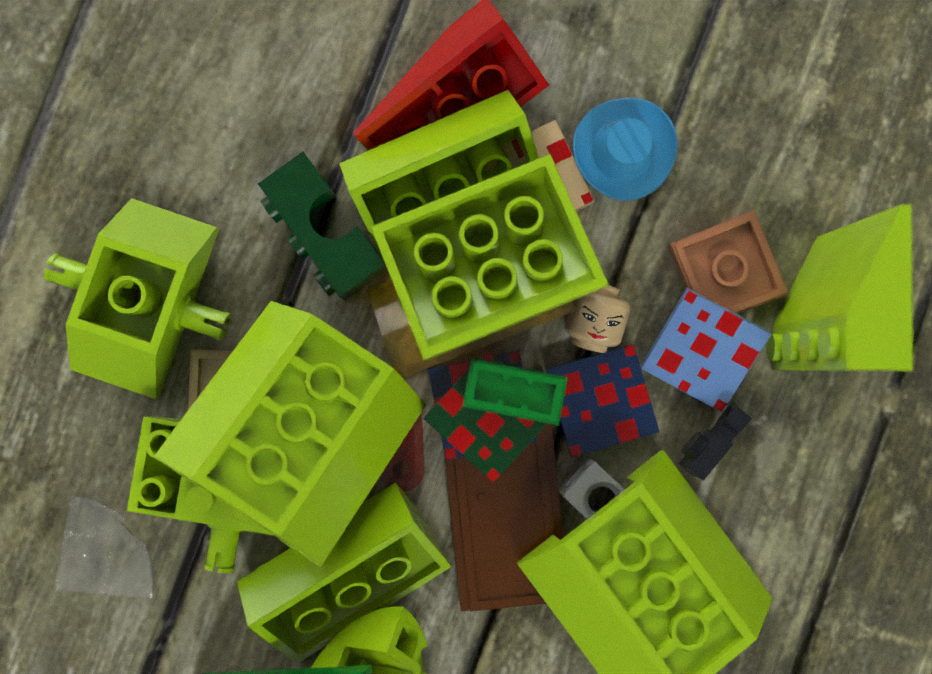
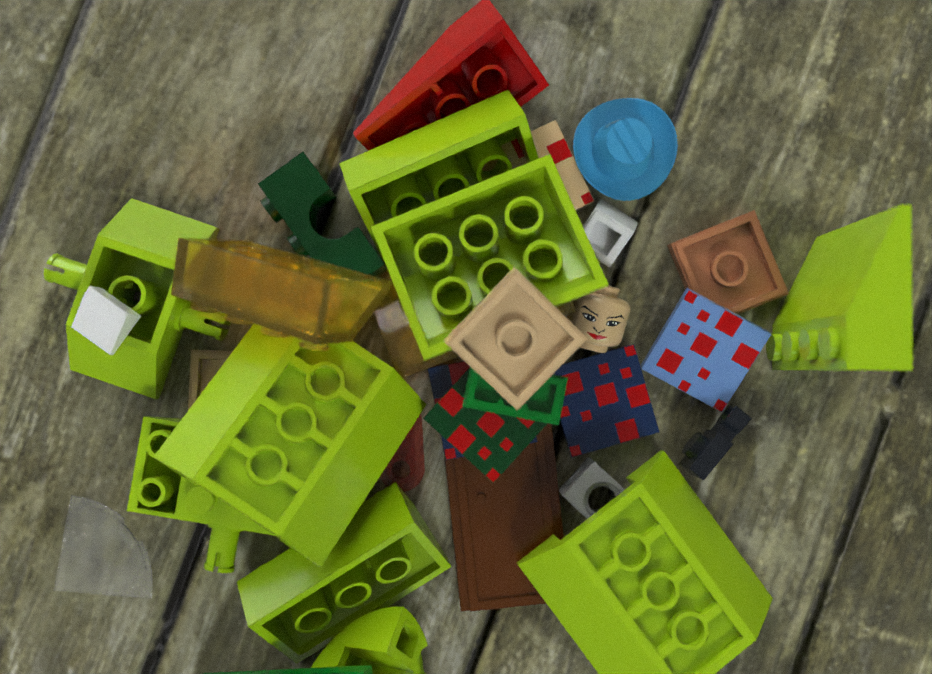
none -> white slope [71,286,141,355]
none -> clear yellow slope [171,238,392,351]
none -> tan tile [444,267,588,410]
none -> white slope [583,199,638,268]

